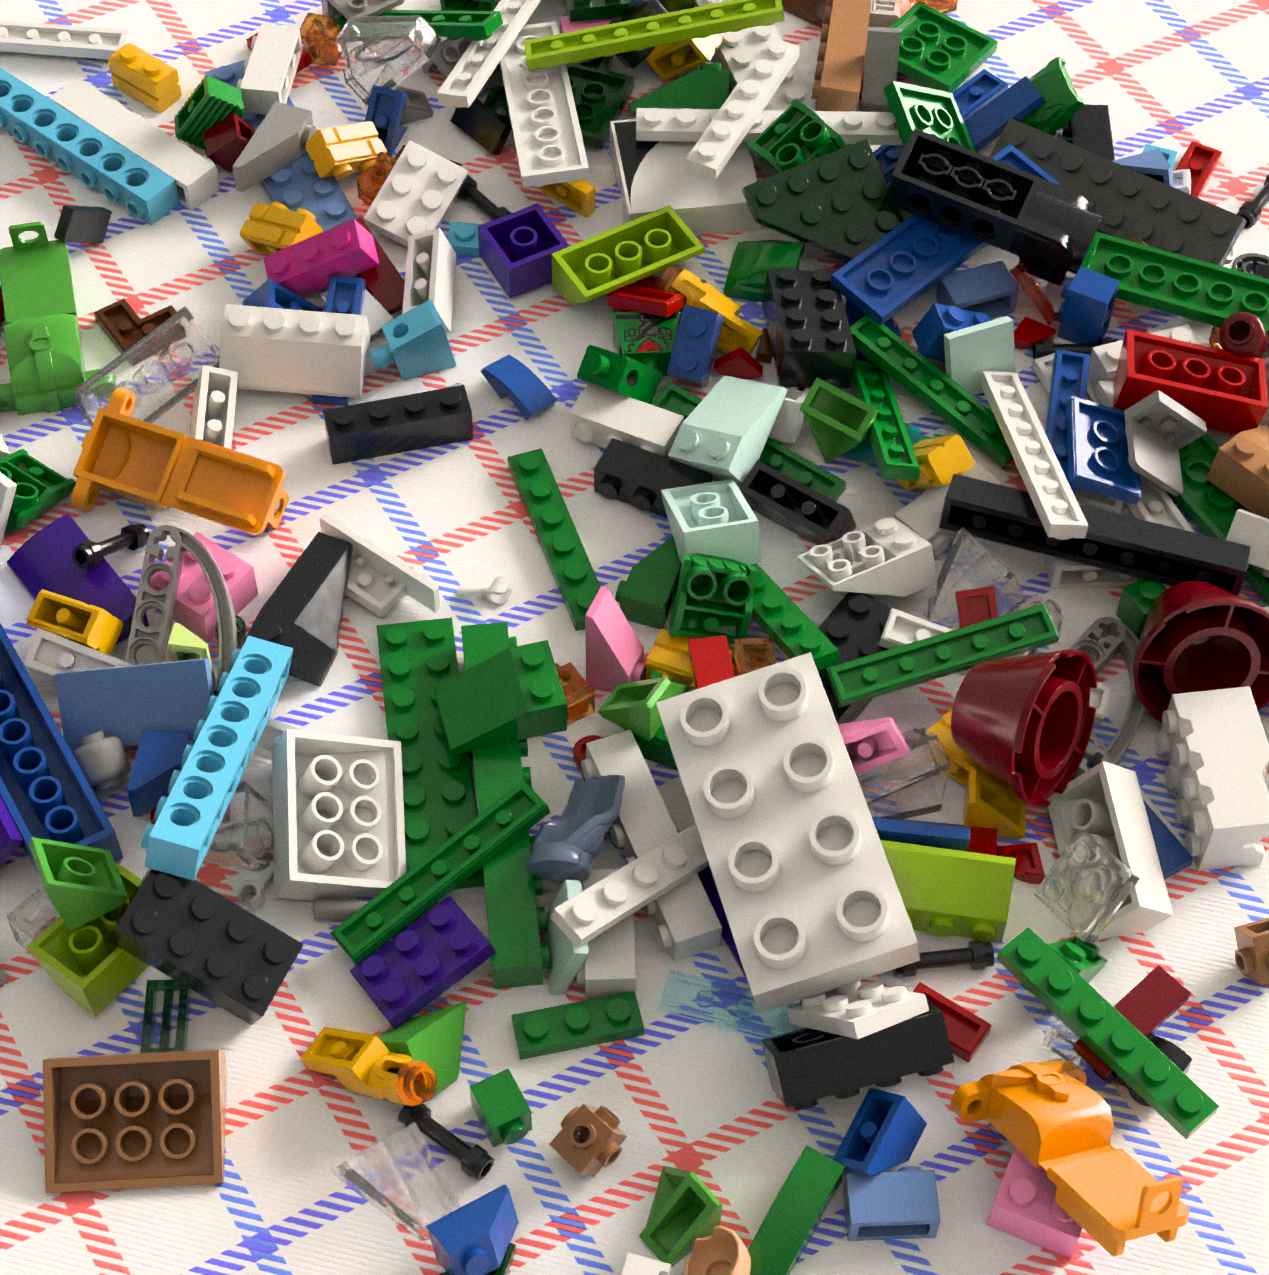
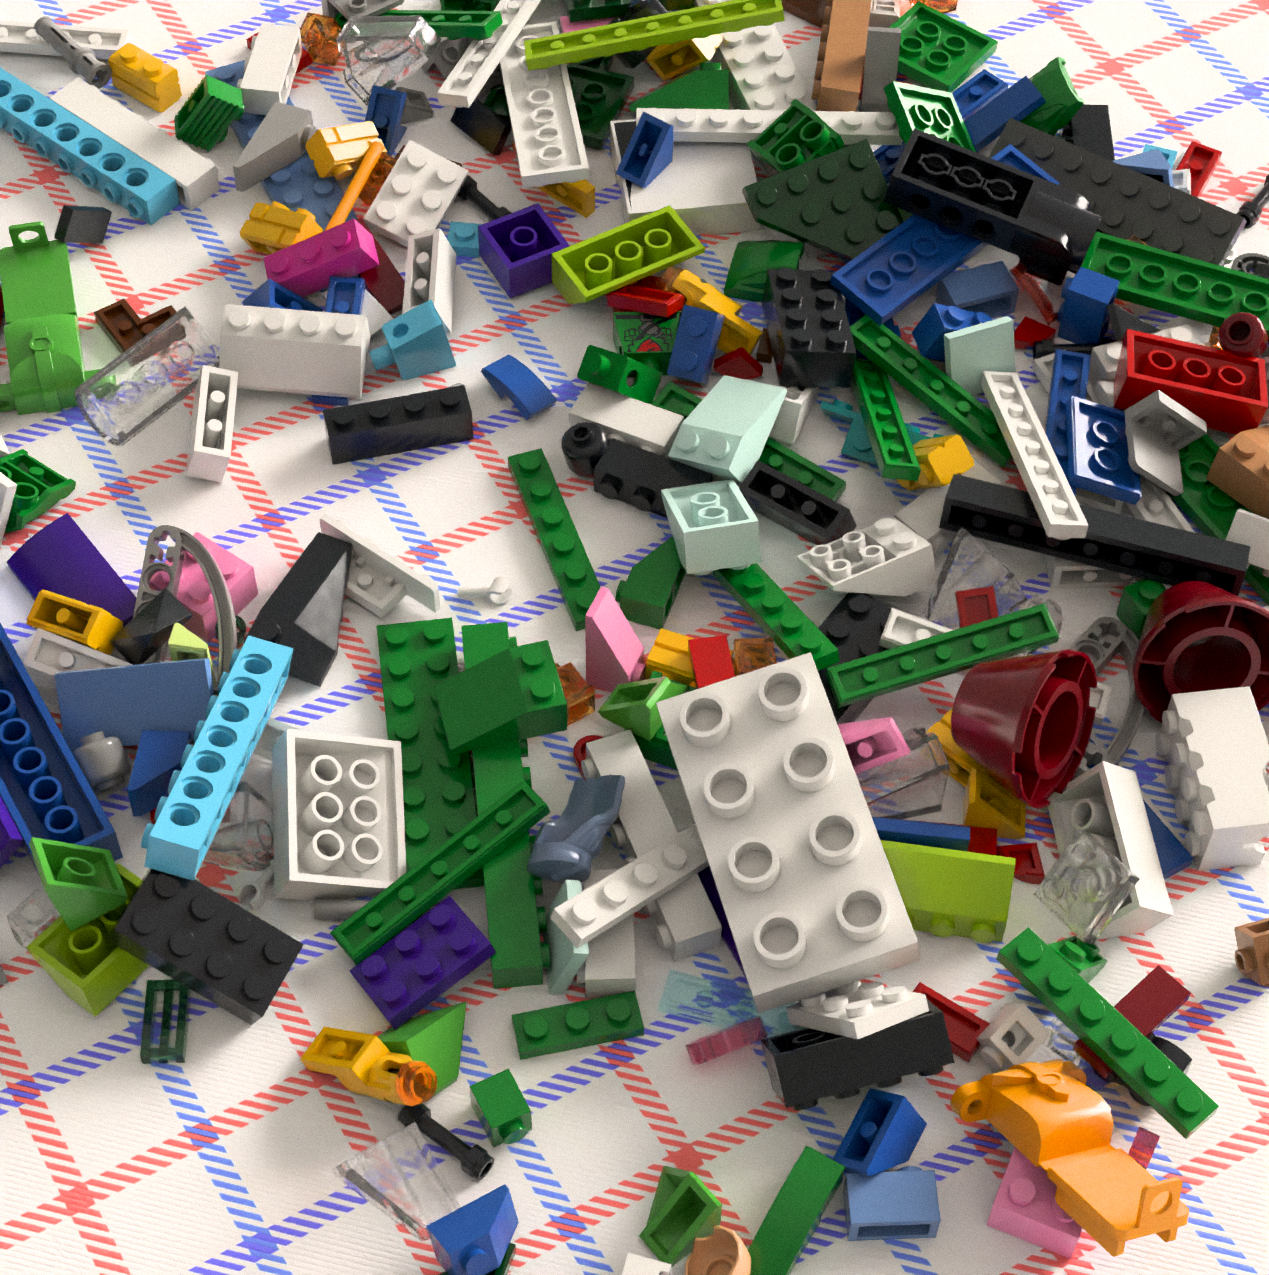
medium nougat slope [43,1048,227,1193] -> none
light orange piece [71,387,289,536] -> none
black bar [72,523,150,568] -> none
dark red brick [203,112,255,172] -> none
medium nougat brick [549,1104,628,1177] -> none
green slope [668,553,758,648] -> none
white plate [685,37,800,180] -> none
bright green slope [800,377,879,464] -> none
black bar [892,940,994,977] -> none
none -> light grey pin [34,16,112,89]
none -> black slope [109,588,193,665]
none -> light orange bar [324,141,384,231]
none -> black head [561,422,609,476]
none -> blue slope [615,111,674,188]
none -> clear pink beam [685,1016,768,1065]
none -> white brick [977,1002,1051,1070]
none -> black slope [1107,304,1160,341]
none -> clear pink beam [1128,1127,1160,1170]

